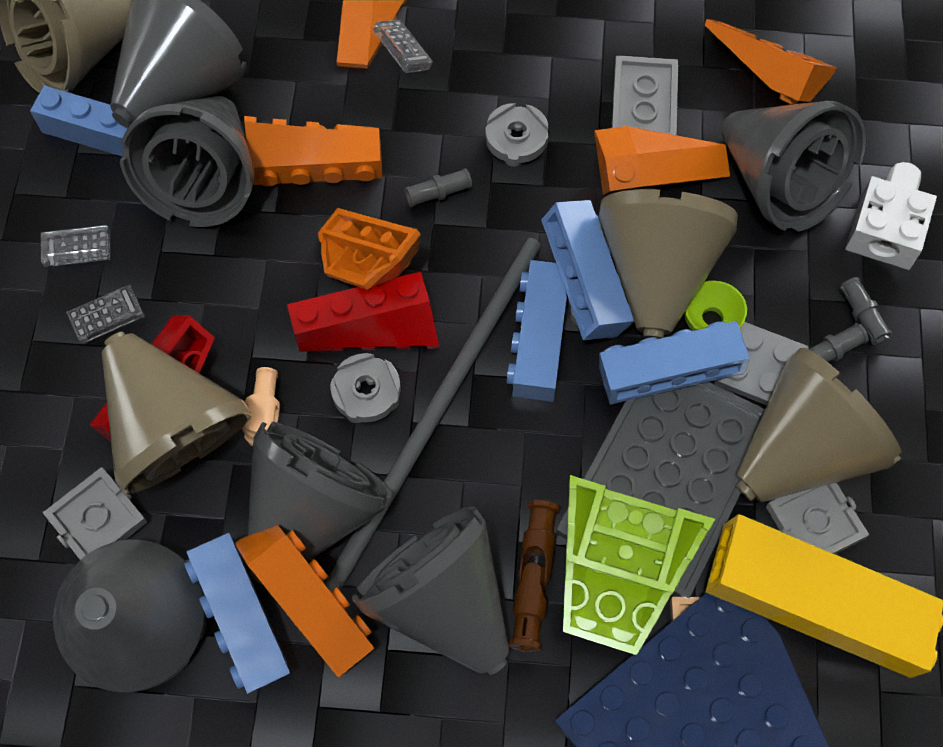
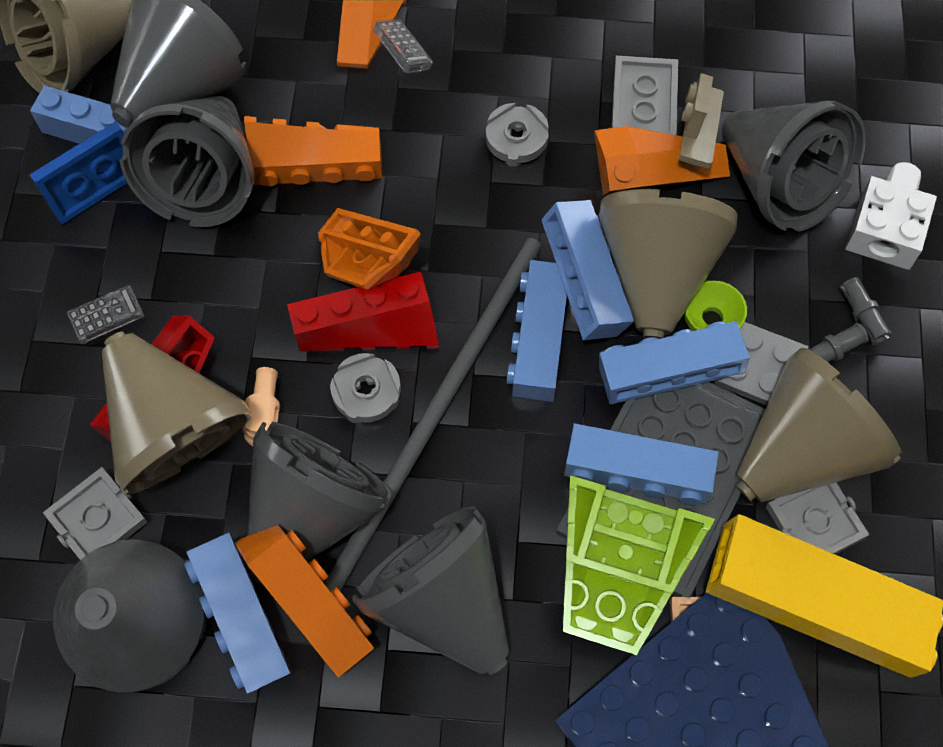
clear tile [41,225,110,267] -> none
dark grey pin [404,168,472,207] -> none
reddish brown piece [508,500,560,653] -> none
orange wedge [705,19,837,105] -> none
none -> blue plate [29,122,127,225]
none -> medium blue brick [564,423,719,506]
none -> dark tan bracket [678,73,724,169]

